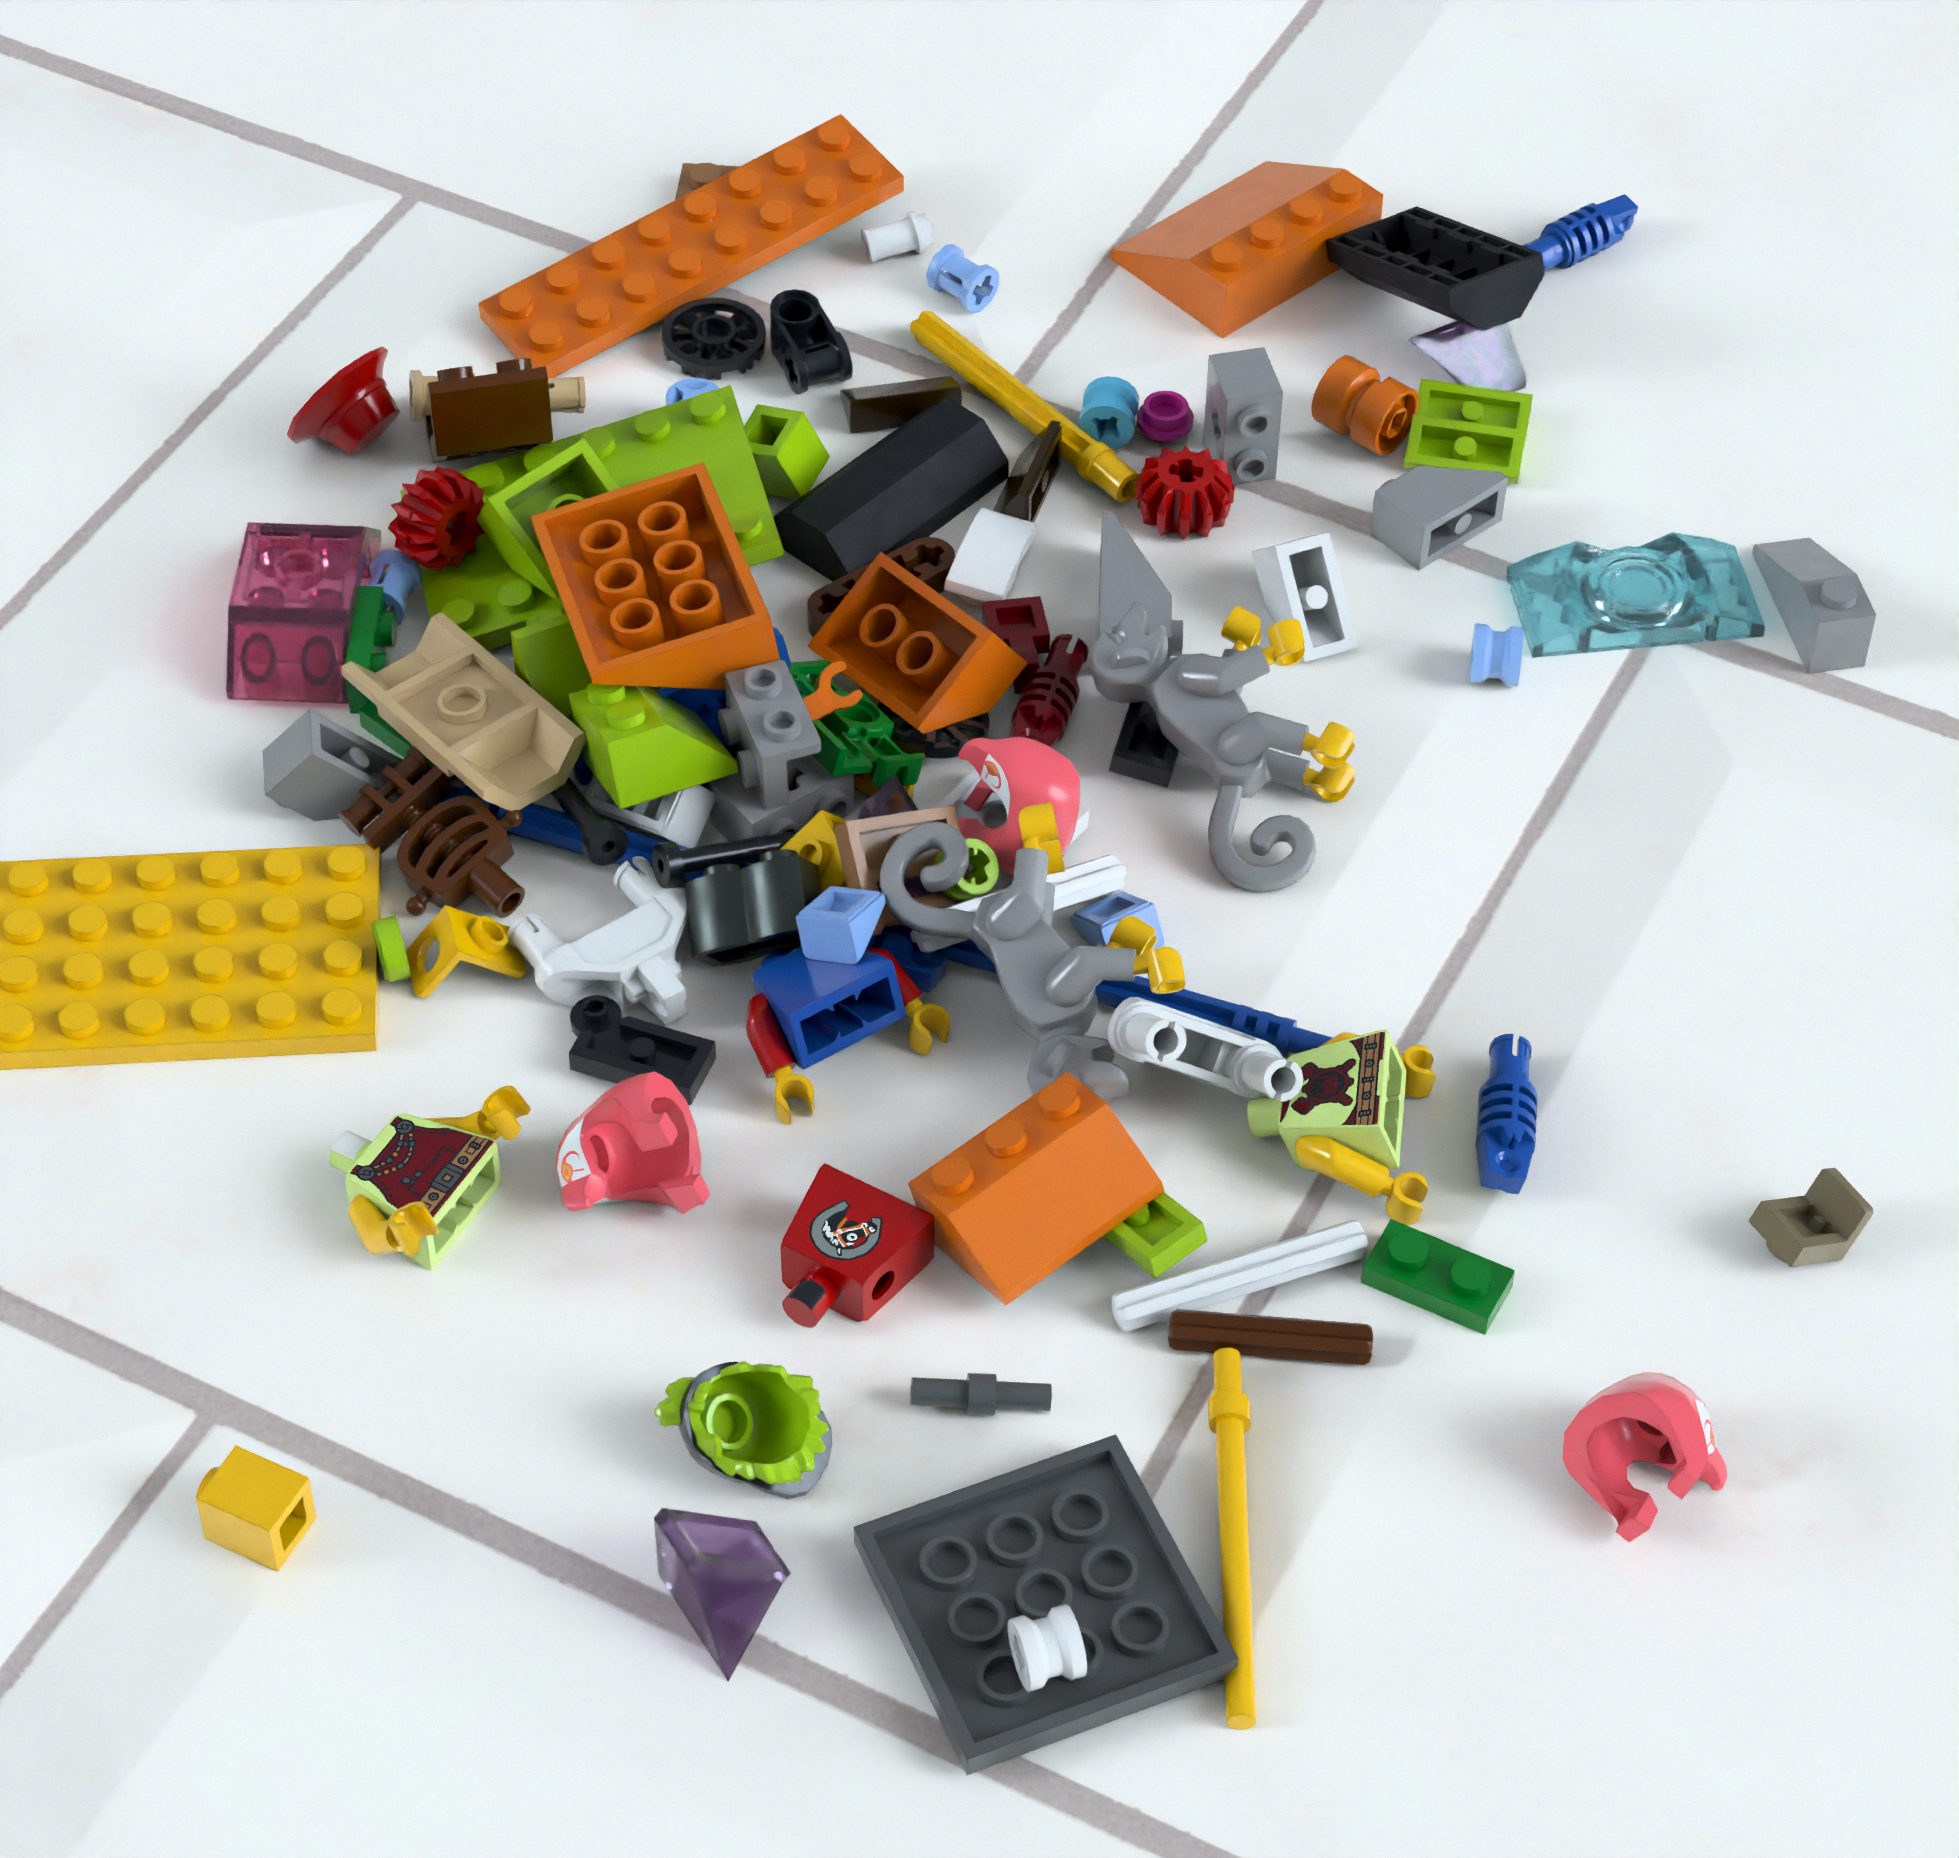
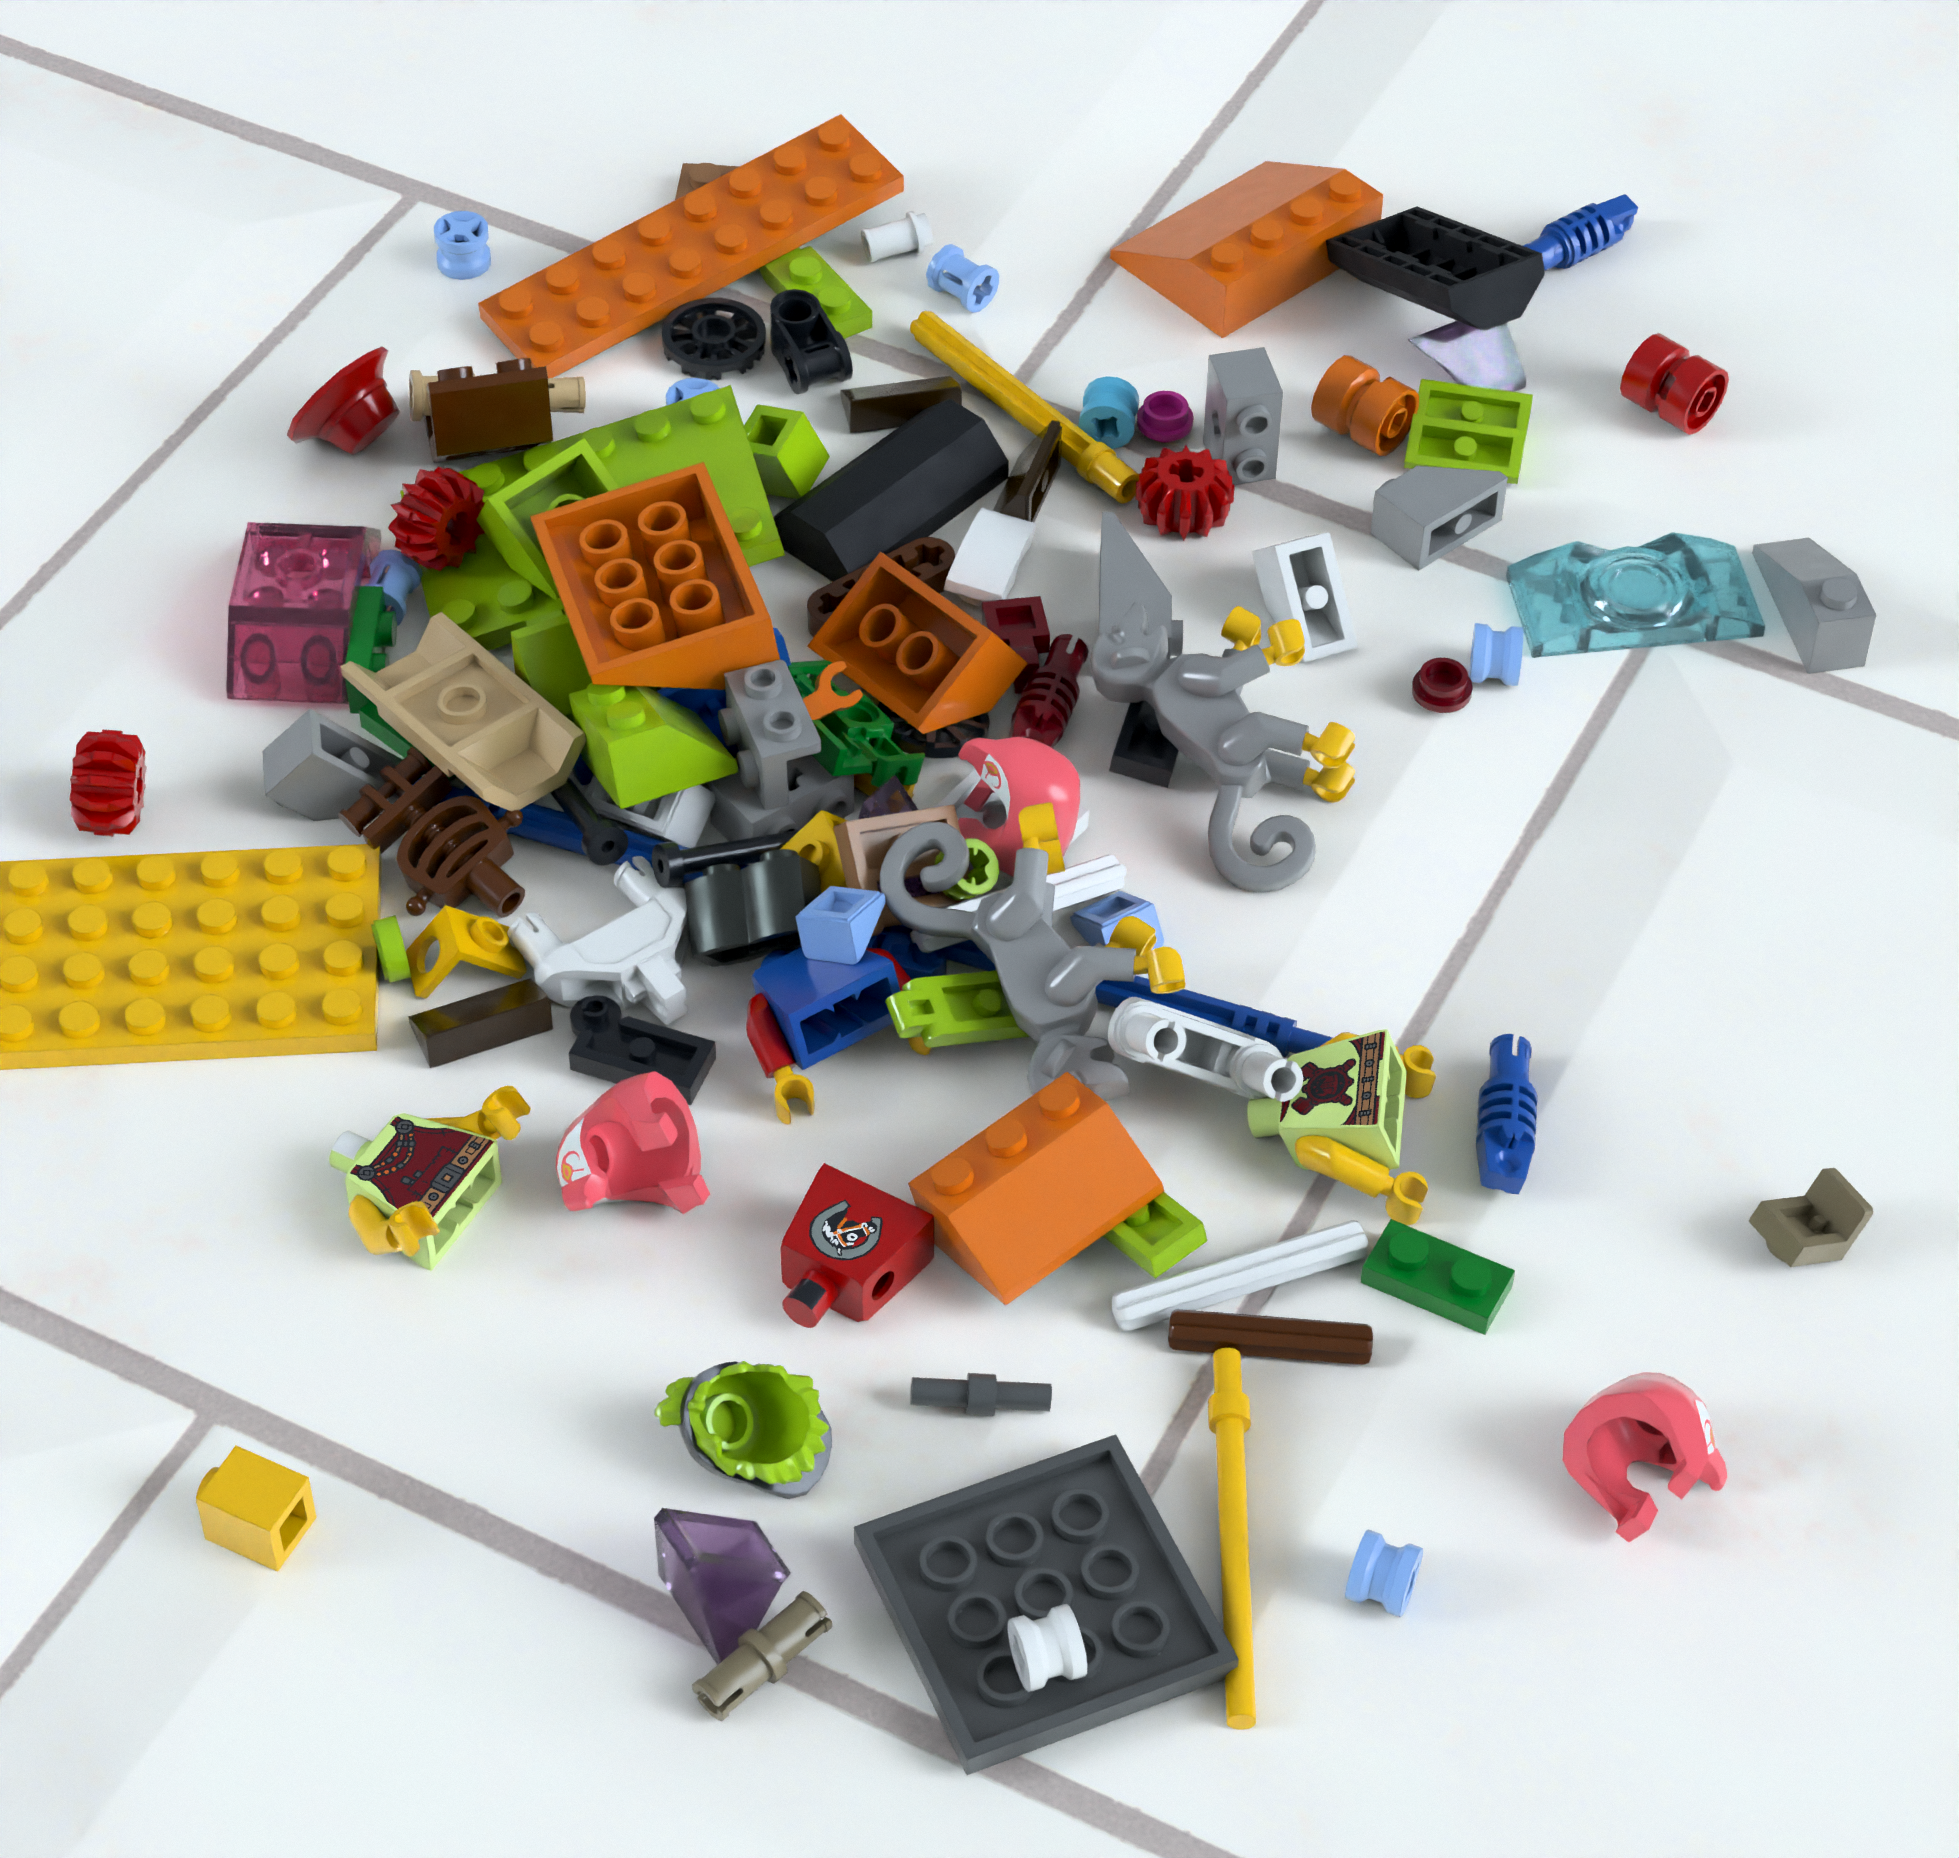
none -> red gear [69,729,147,837]
none -> dark brown slope [408,978,553,1068]
none -> light blue wheel [434,211,491,280]
none -> dark tan pin [692,1591,832,1721]
none -> lime hinge [760,246,872,339]
none -> lime hinge [885,970,1030,1048]
none -> light blue wheel [1345,1529,1423,1617]
none -> dark red plate [1412,658,1473,713]
none -> red wheel [1620,333,1729,435]

